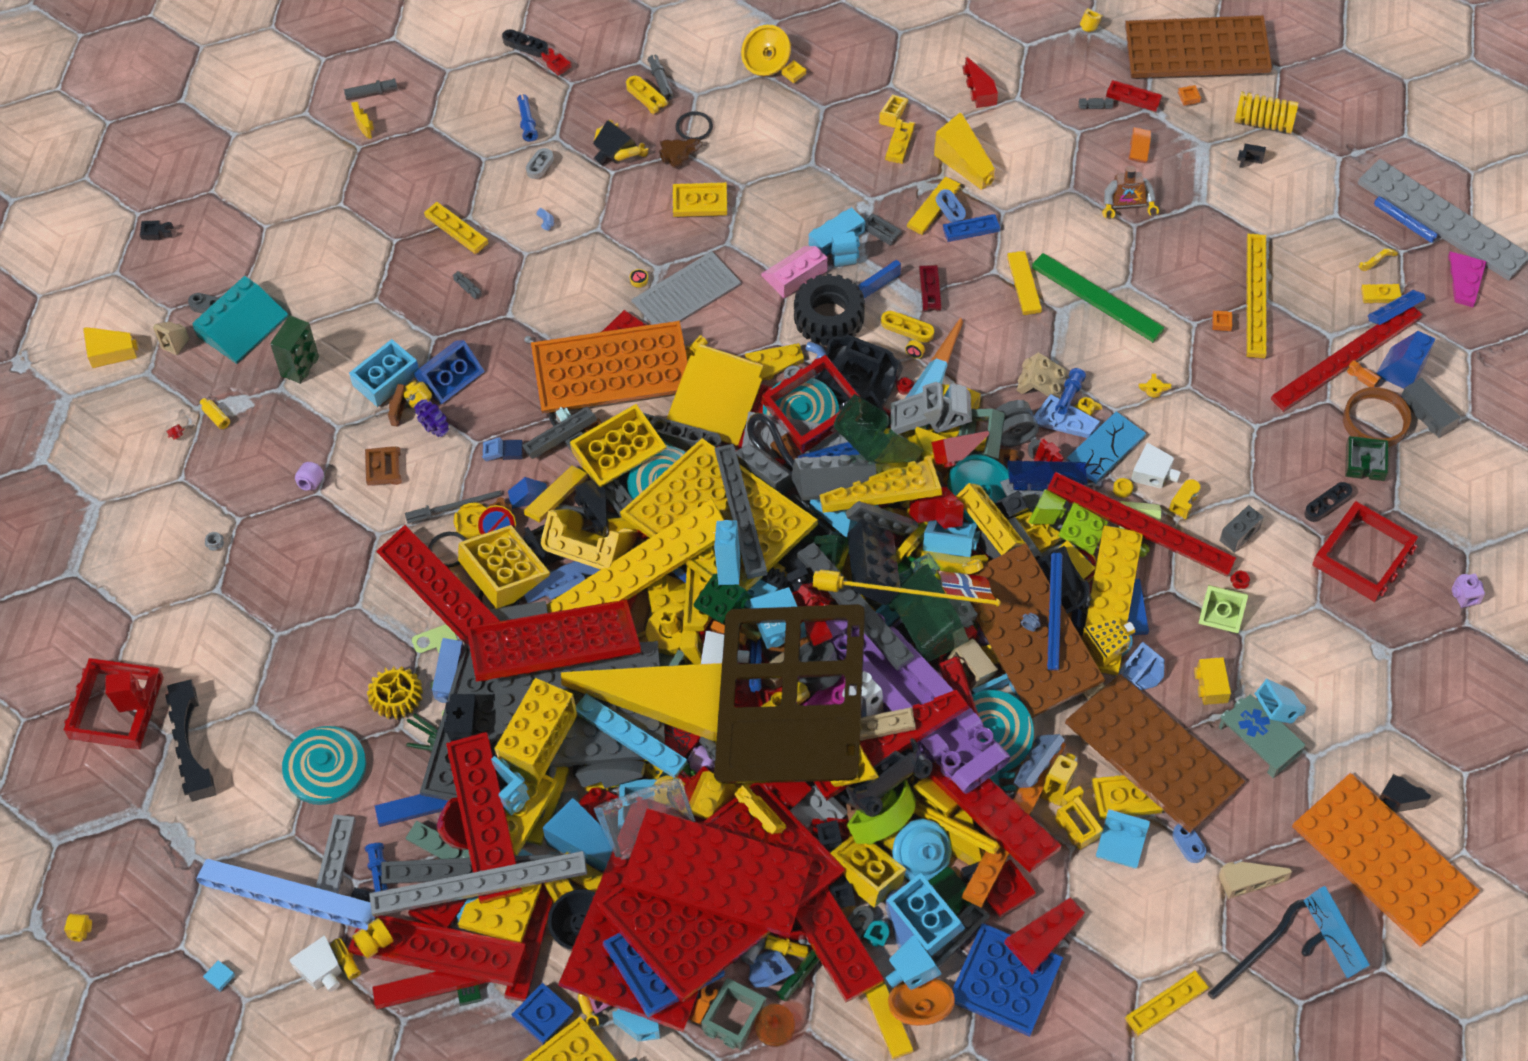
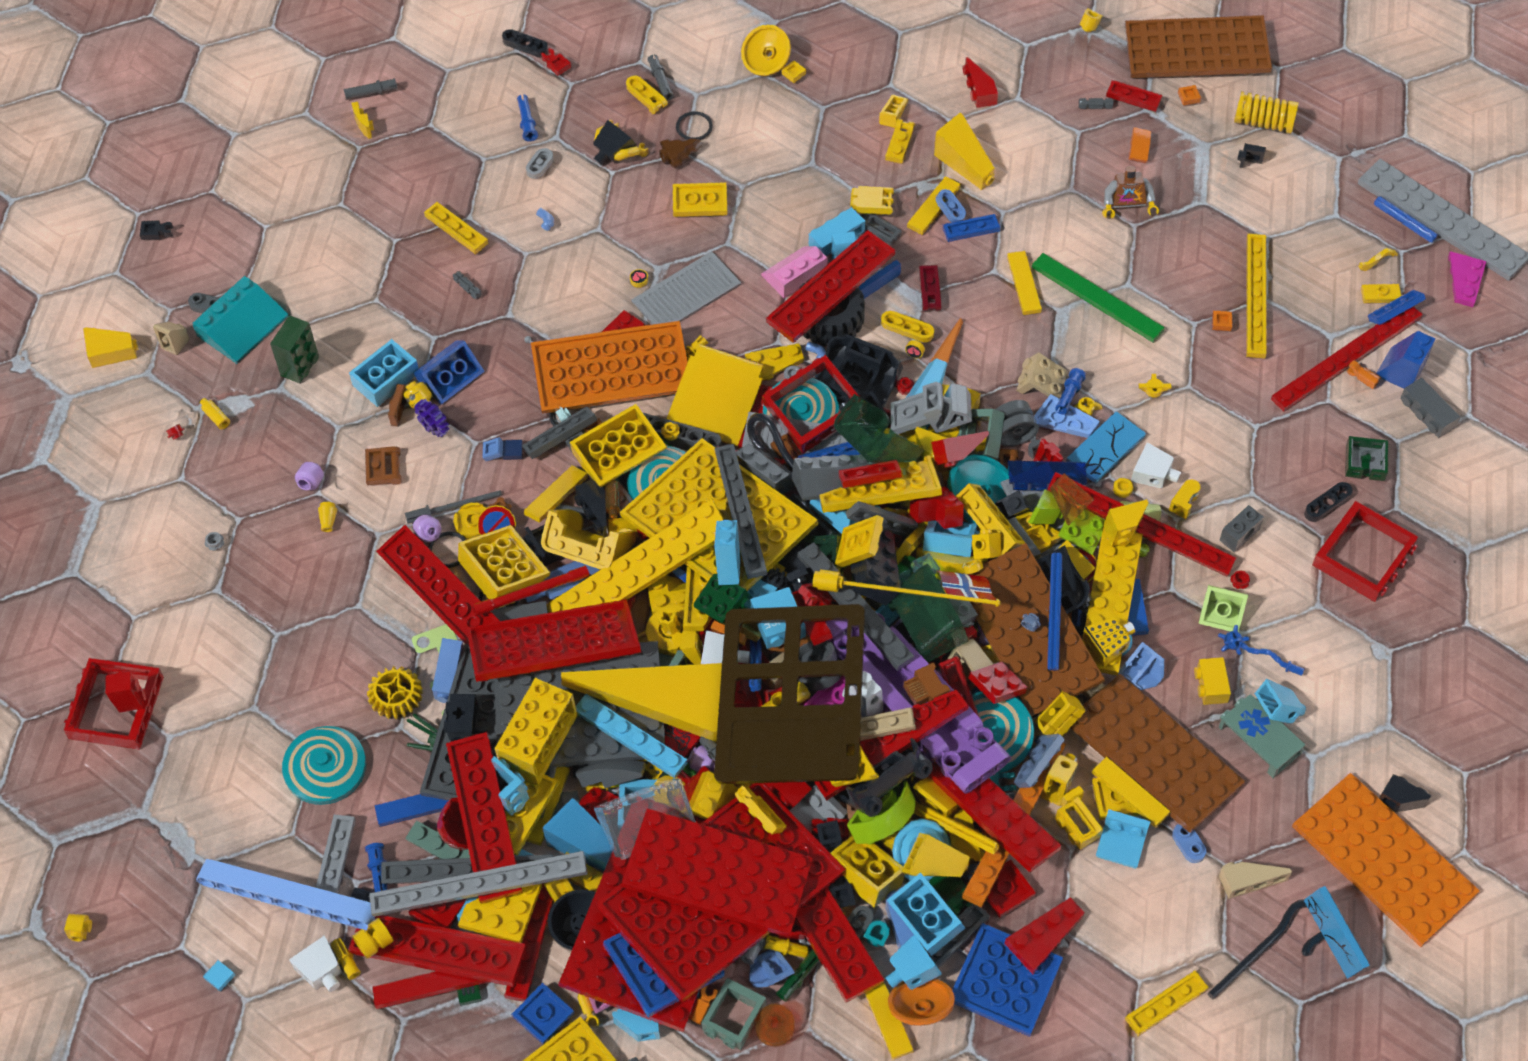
black arch [165,679,217,802] -> none
blue slope [508,477,547,509] -> none
dark orange piece [1343,387,1411,447] -> none
lavender brick [1452,573,1485,608] -> none
none -> yellow cone [318,502,337,532]
none -> lavender head [413,515,442,542]
none -> red piece [472,565,590,616]
none -> clear orange cylinder [605,480,620,519]
none -> yellow plate [661,422,680,441]
none -> red plate [766,230,896,343]
none -> yellow plate [835,515,884,568]
none -> red plate [838,460,902,488]
none -> yellow plate [850,186,894,215]
none -> yellow slope [901,833,970,877]
none -> dark orange piece [903,663,950,705]
none -> red plate [969,661,1027,704]
none -> yellow brick [972,529,1002,559]
none -> yellow brick [1035,691,1085,736]
none -> clear orange wing [1050,473,1094,526]
none -> yellow tile [1092,757,1170,828]
none -> yellow slope [1103,499,1149,547]
none -> blue piece [1218,625,1304,676]

